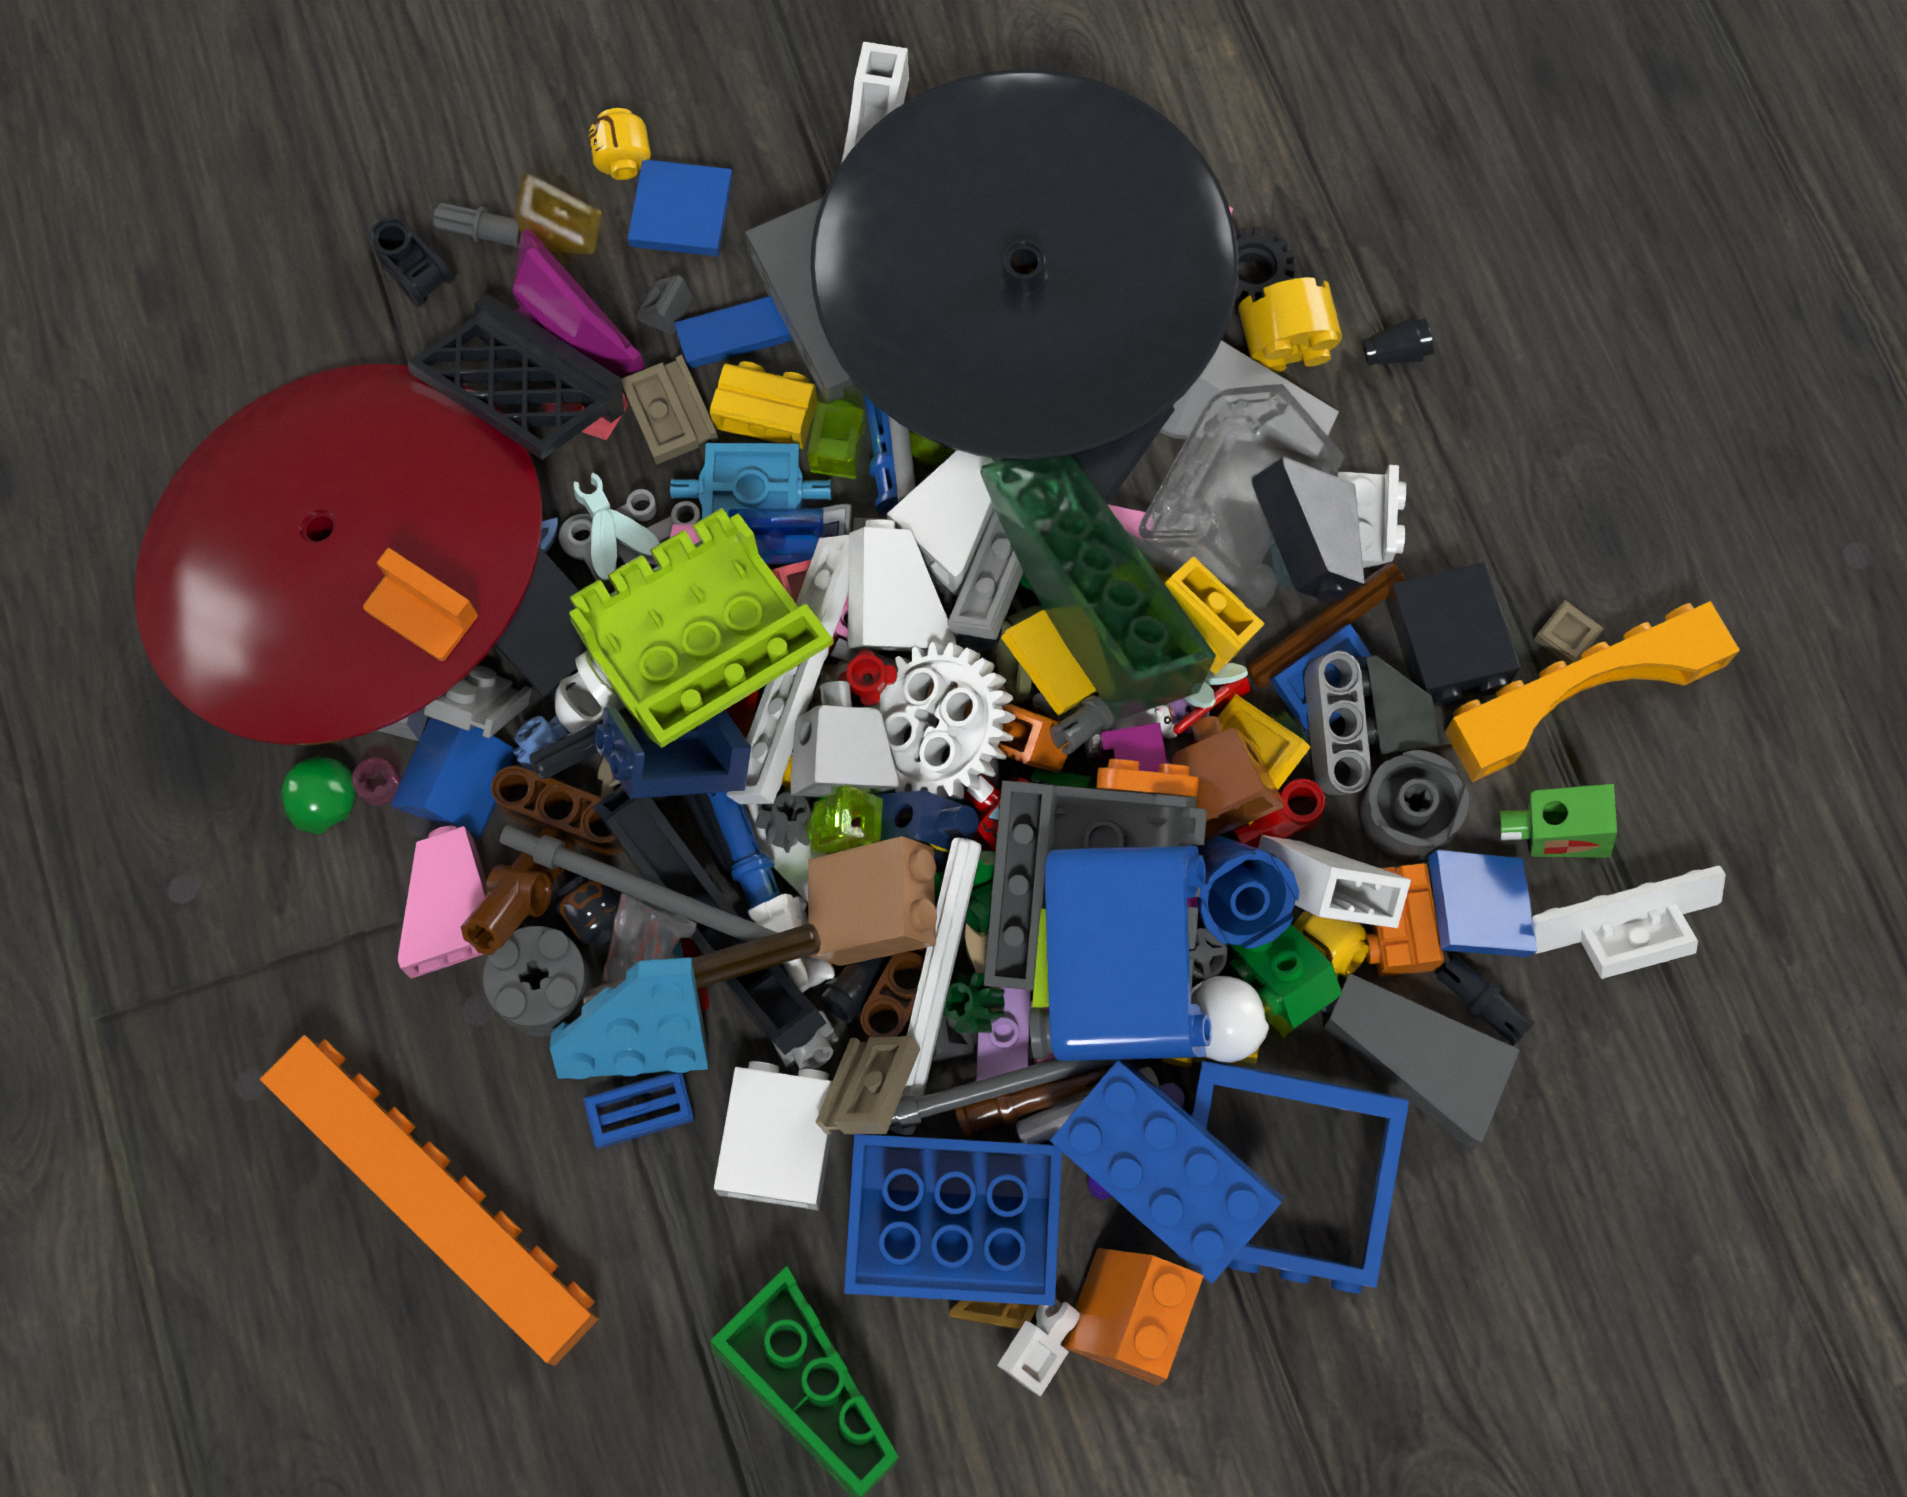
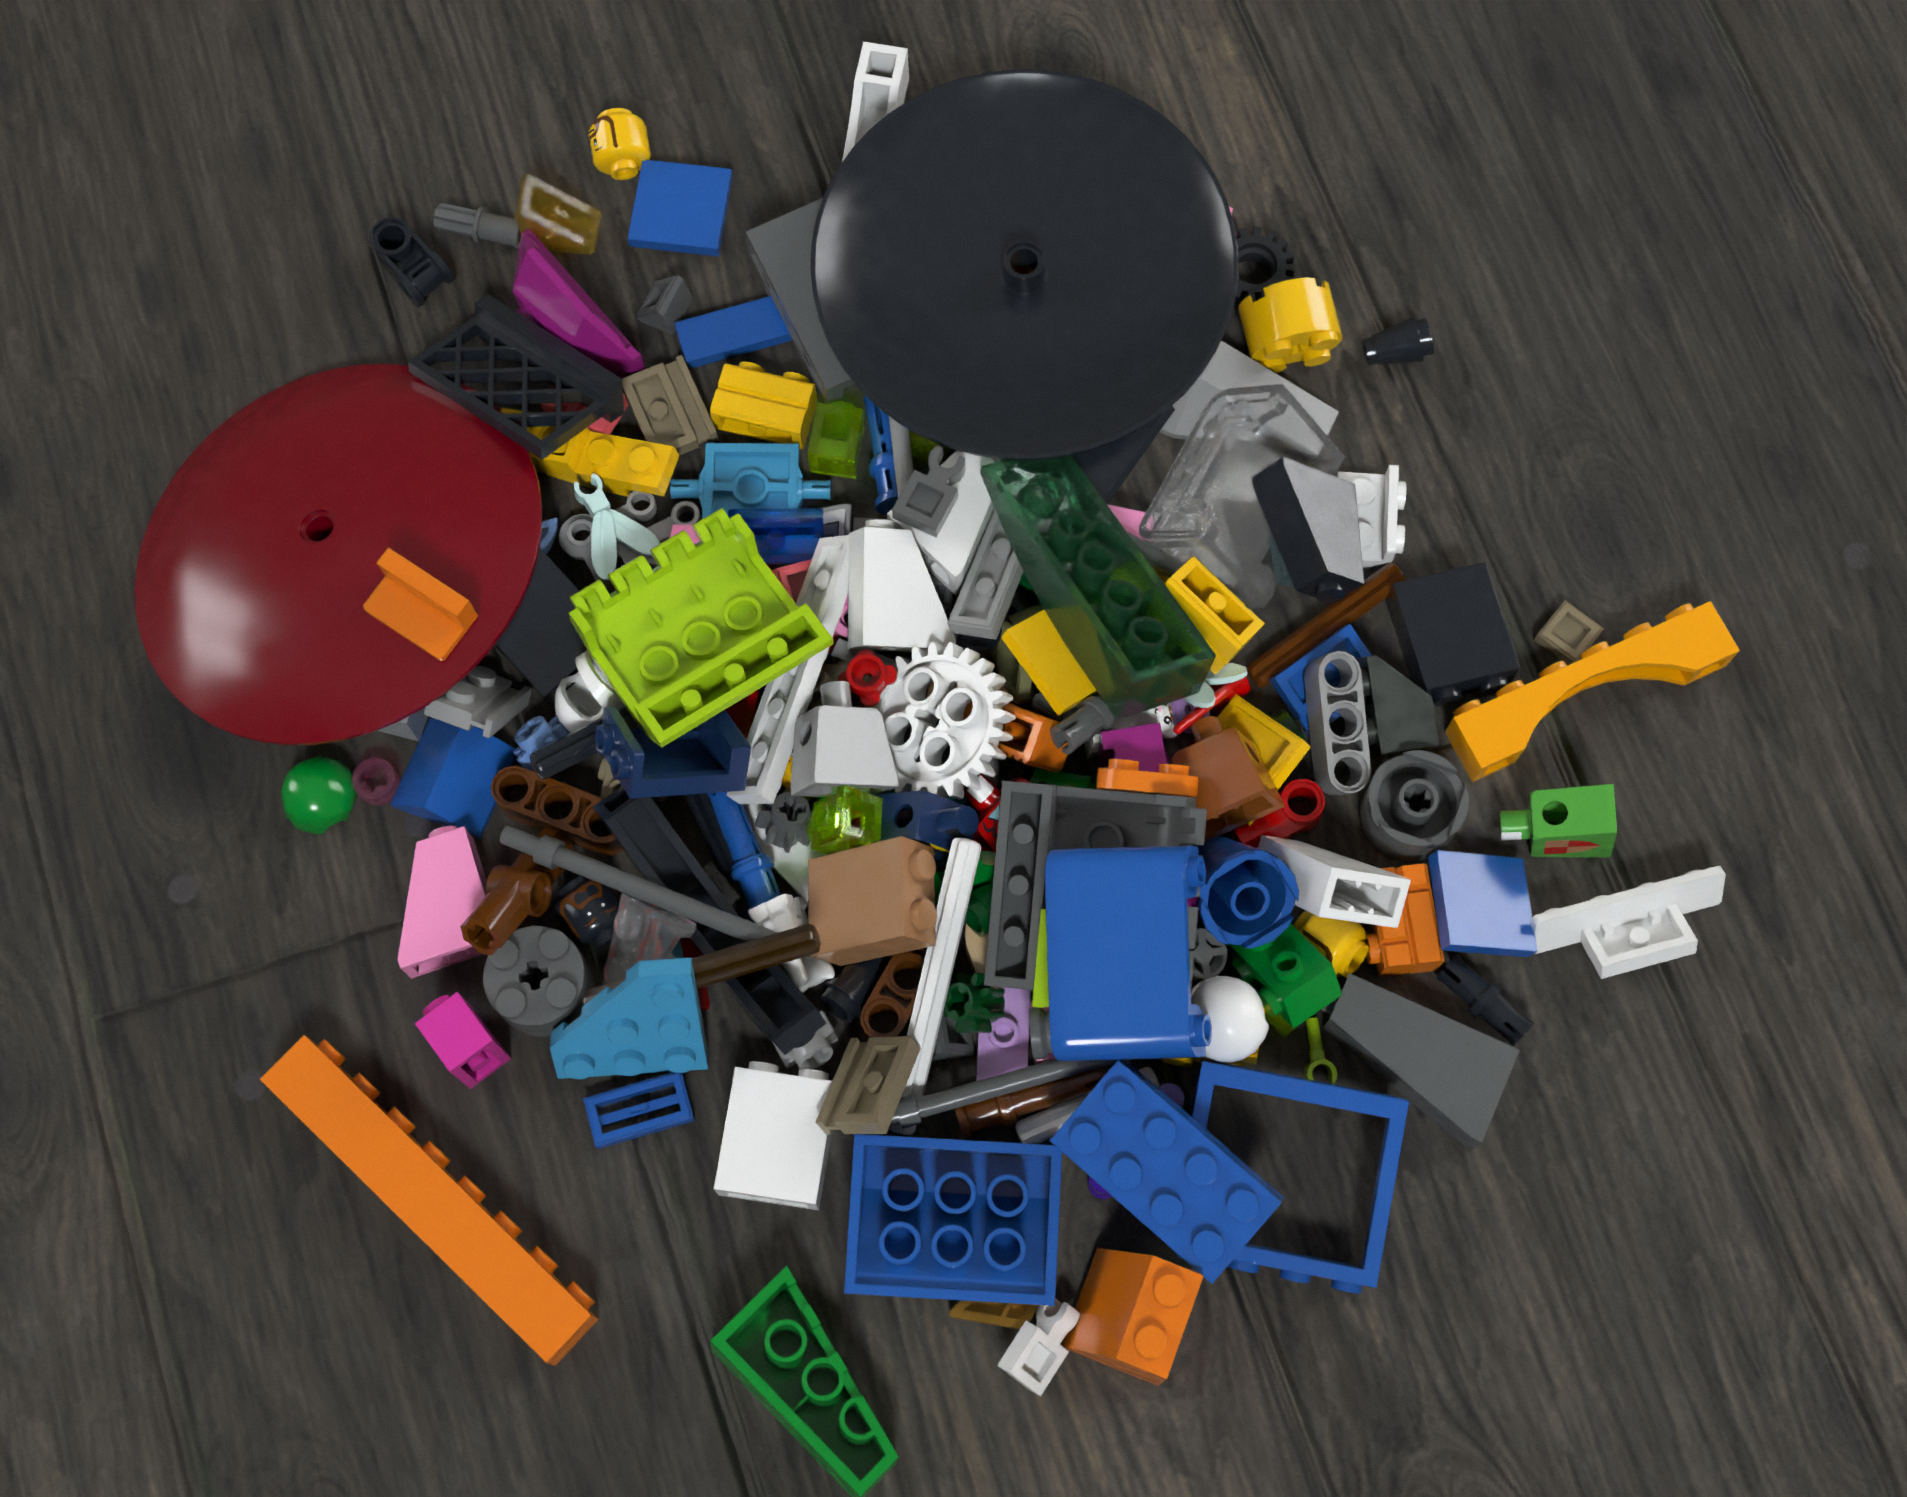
none -> dark pink brick [415,992,511,1089]
none -> yellow slope [501,407,680,497]
none -> dark grey plate [892,445,966,538]
none -> lime hand [1303,1018,1337,1084]

